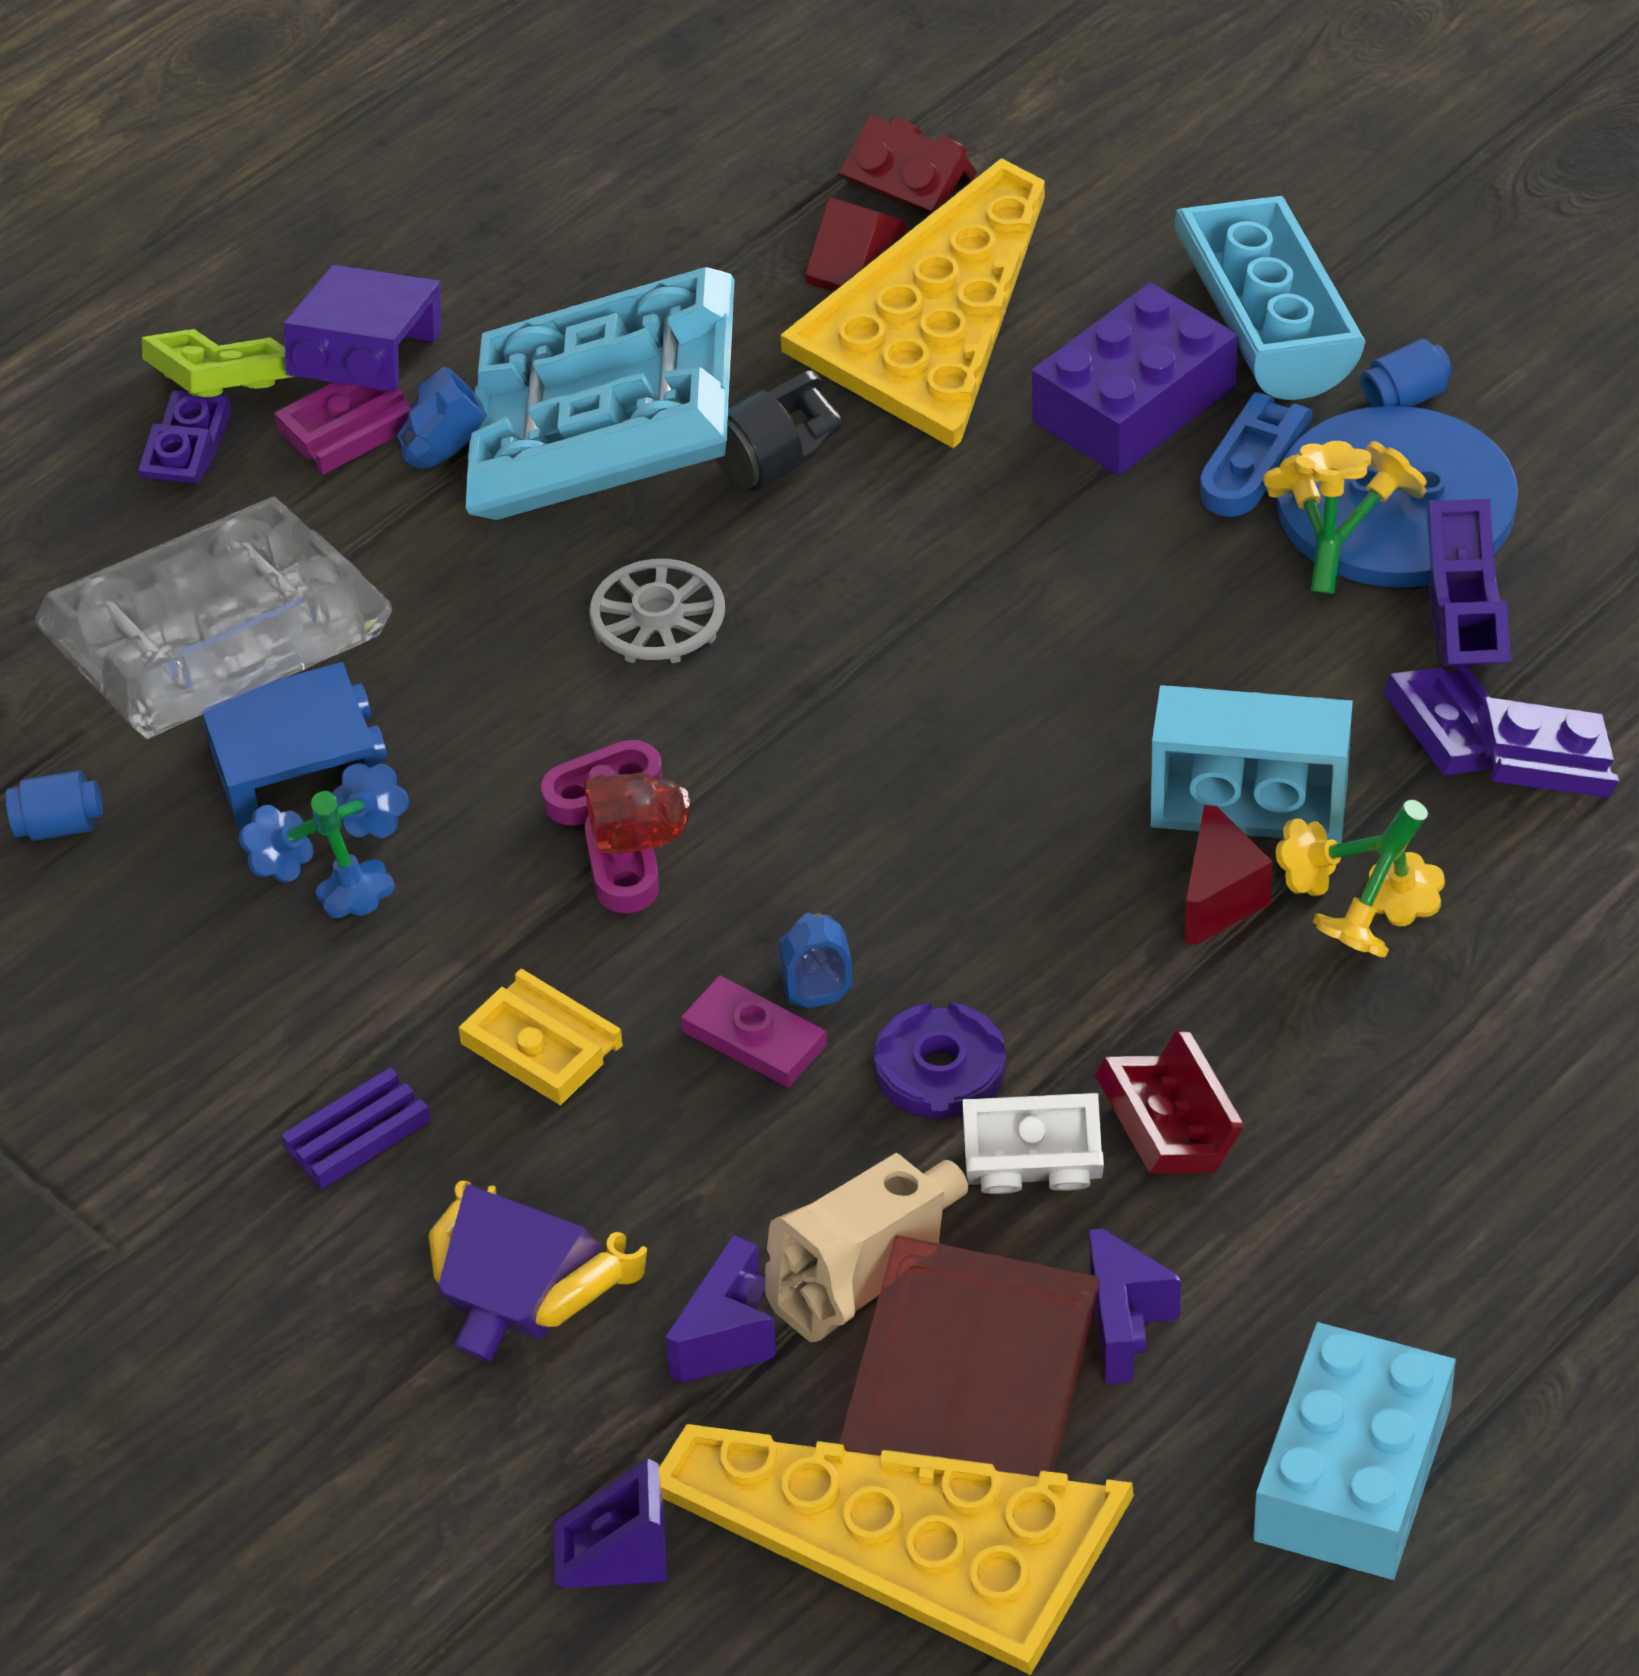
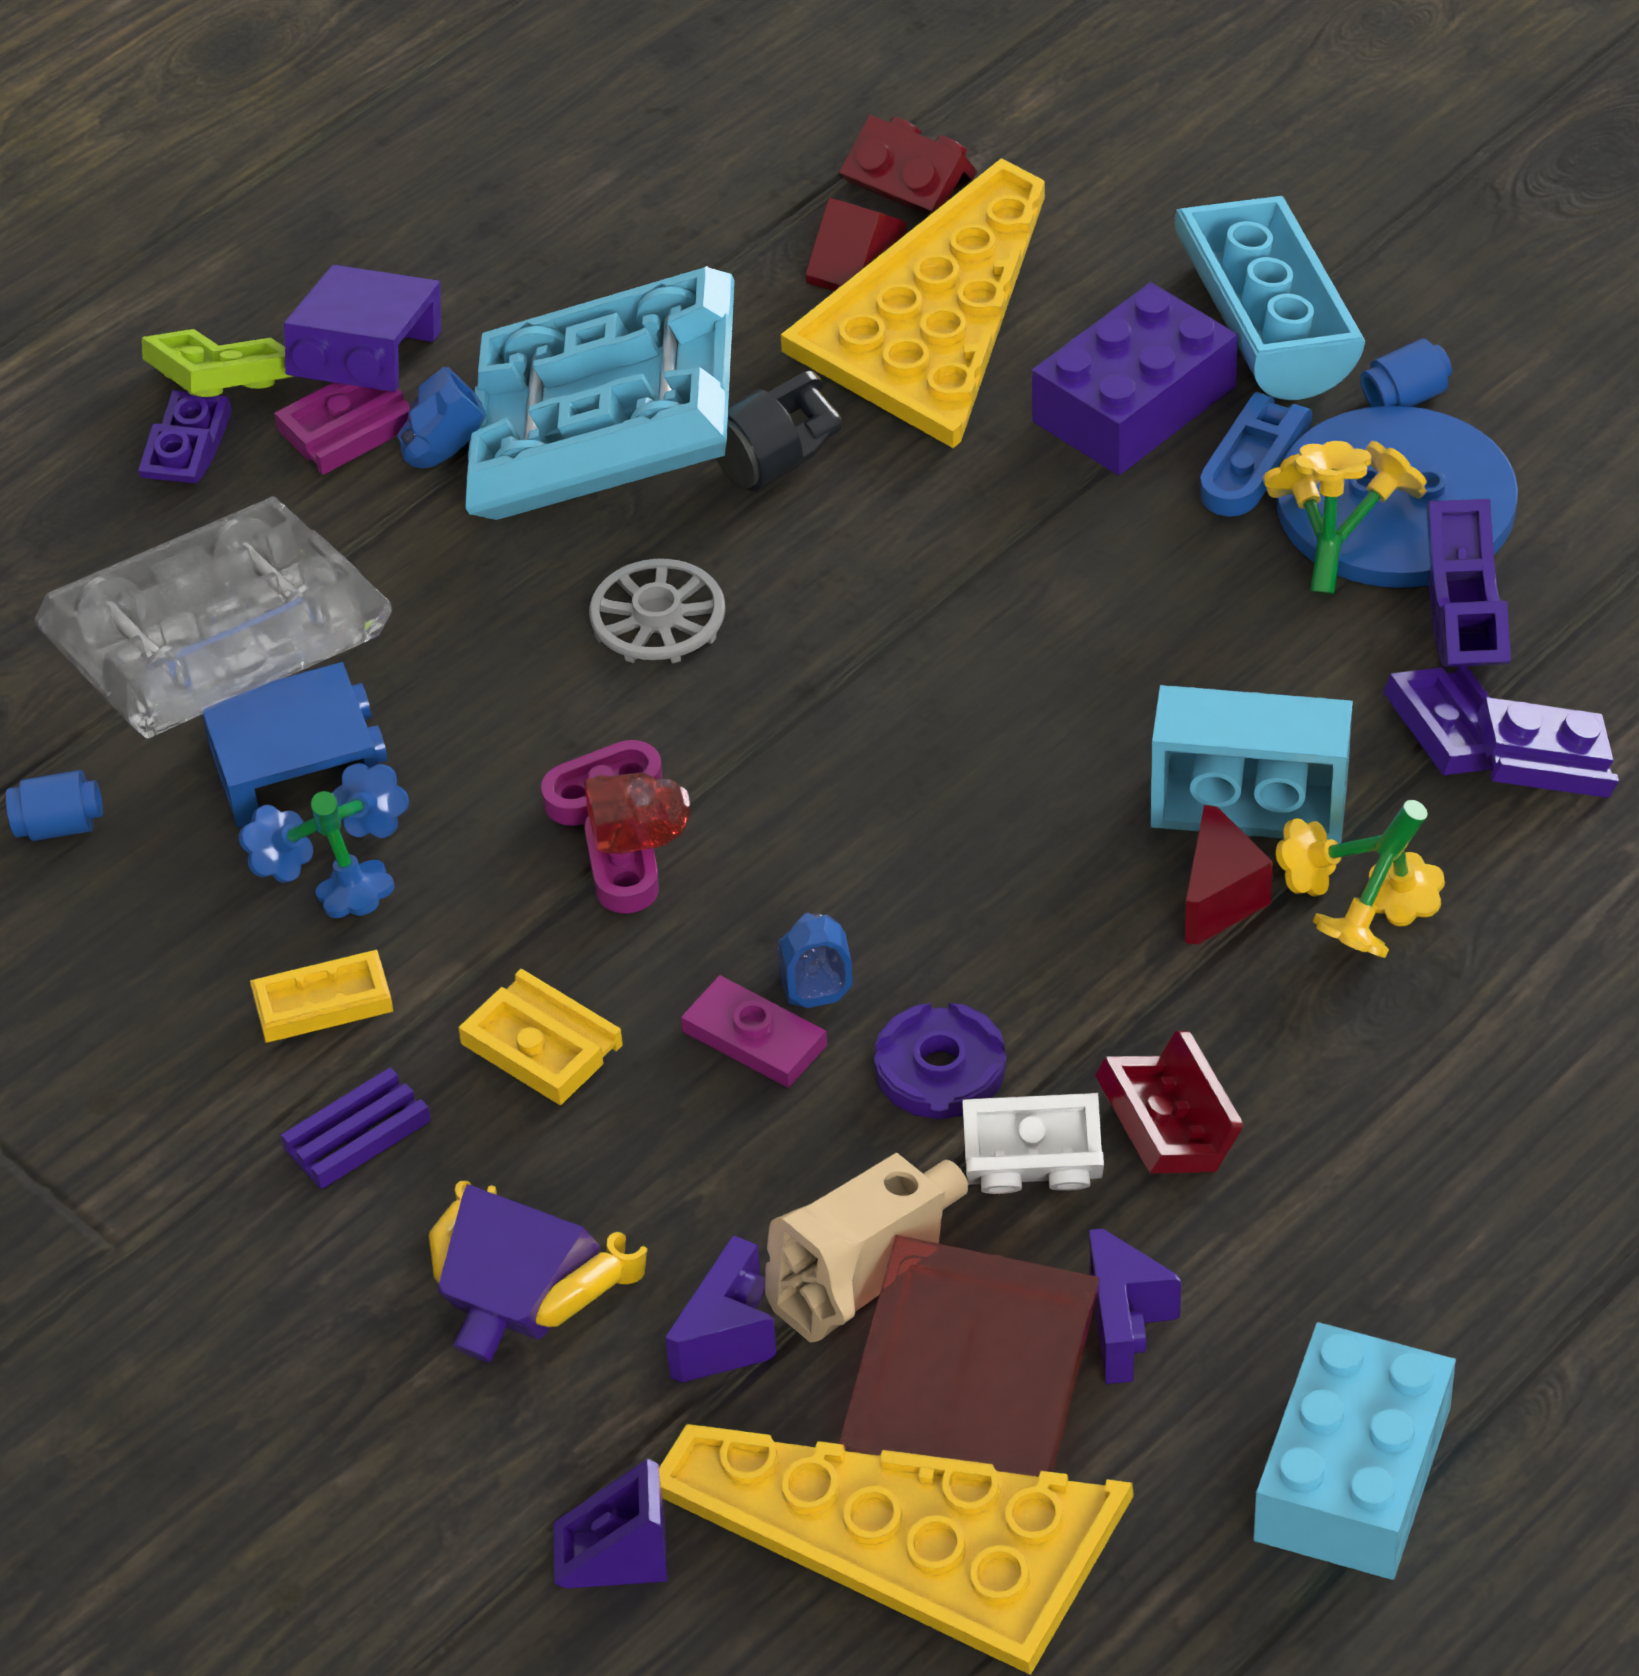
none -> yellow plate [250,950,394,1043]

